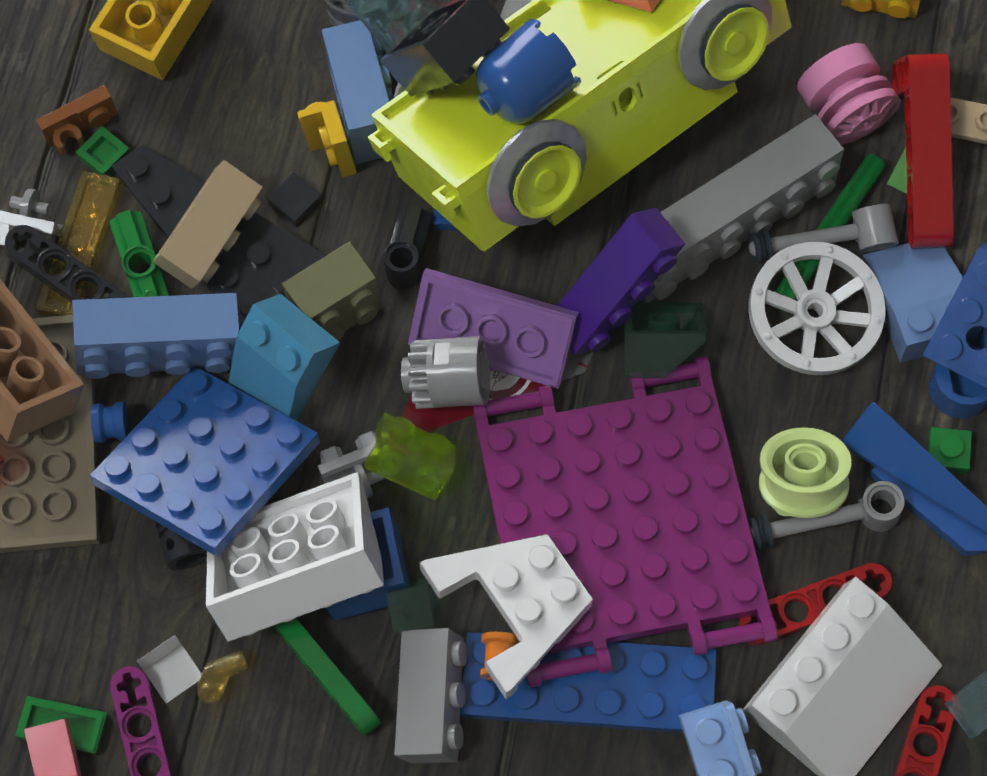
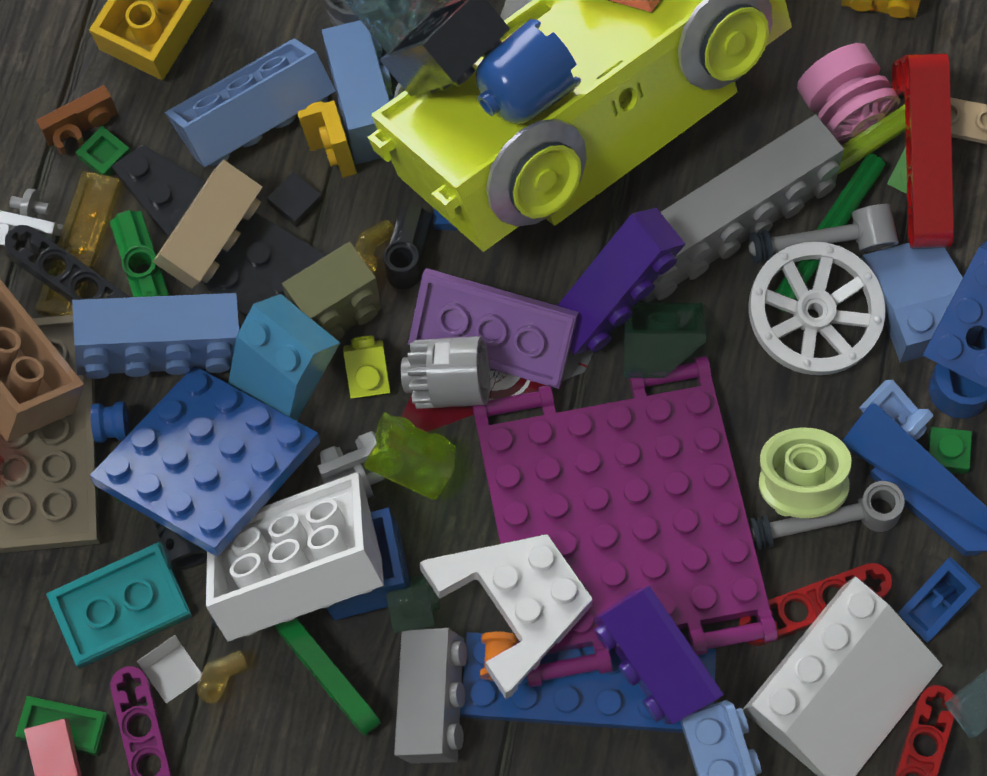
none -> teal tile [46,542,193,669]
none -> medium blue slope [165,38,336,167]
none -> neon yellow bracket [343,336,390,399]
none -> clear yellow arm [354,219,394,272]
none -> dark purple slope [593,586,724,724]
none -> lime axle [838,104,905,174]
none -> light blue bracket [859,380,933,440]
none -> blue slope [897,557,981,643]

